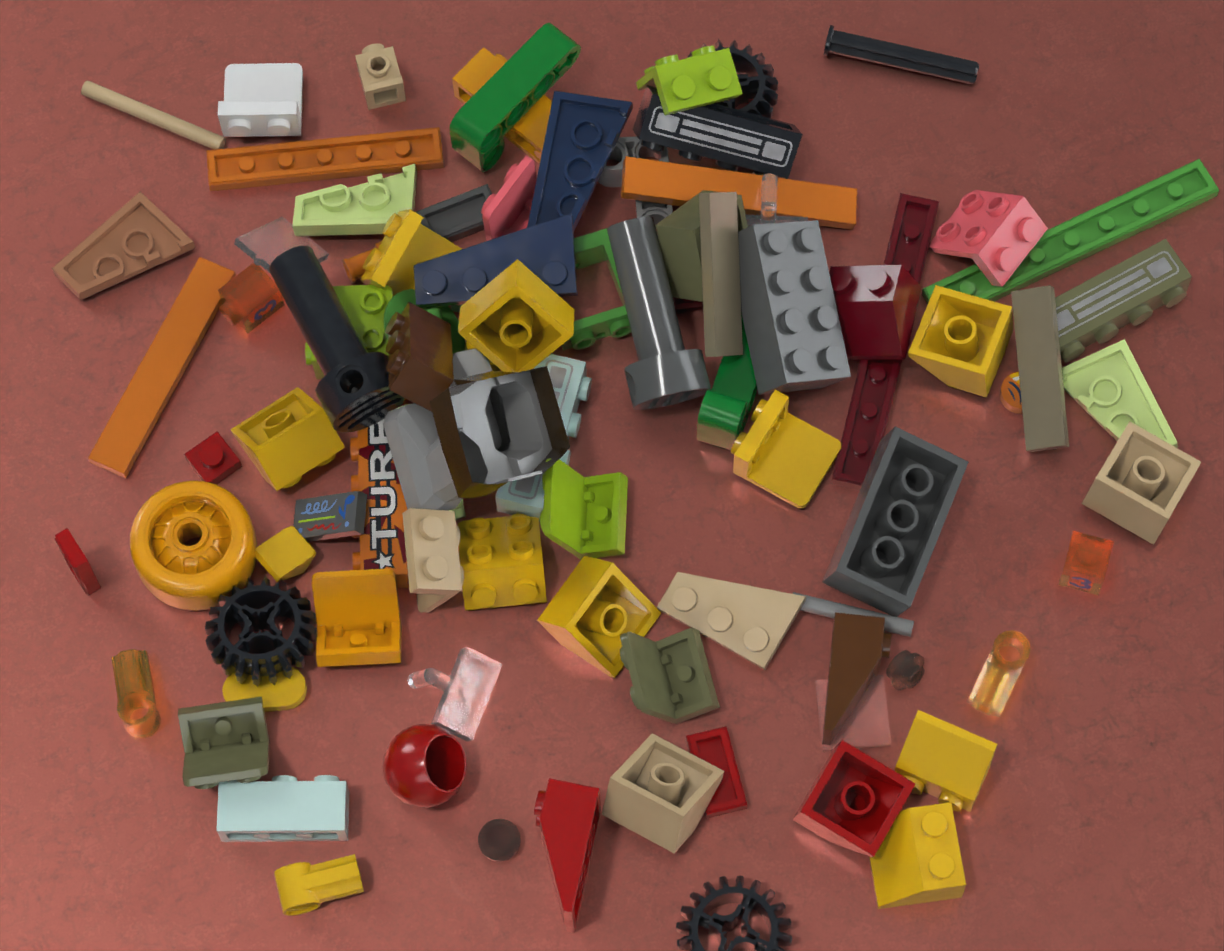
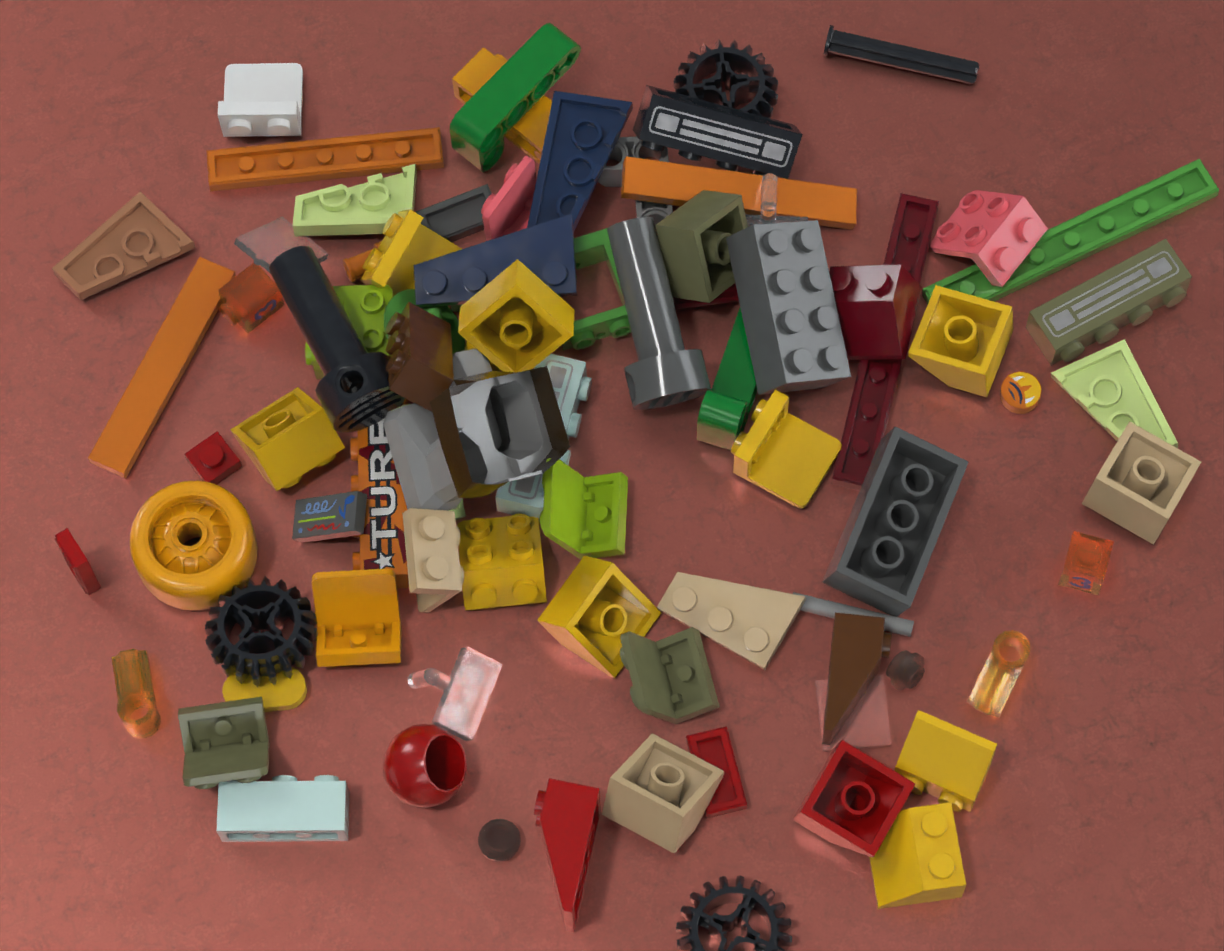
tan bar [81,80,226,150] -> none
yellow slope [255,526,316,582] -> none
yellow piece [274,854,364,916] -> none
tan brick [355,43,406,110] -> none
lime bracket [636,45,743,116] -> none
dark tan tile [699,192,743,357] -> none
dark tan tile [1011,285,1069,452] -> none

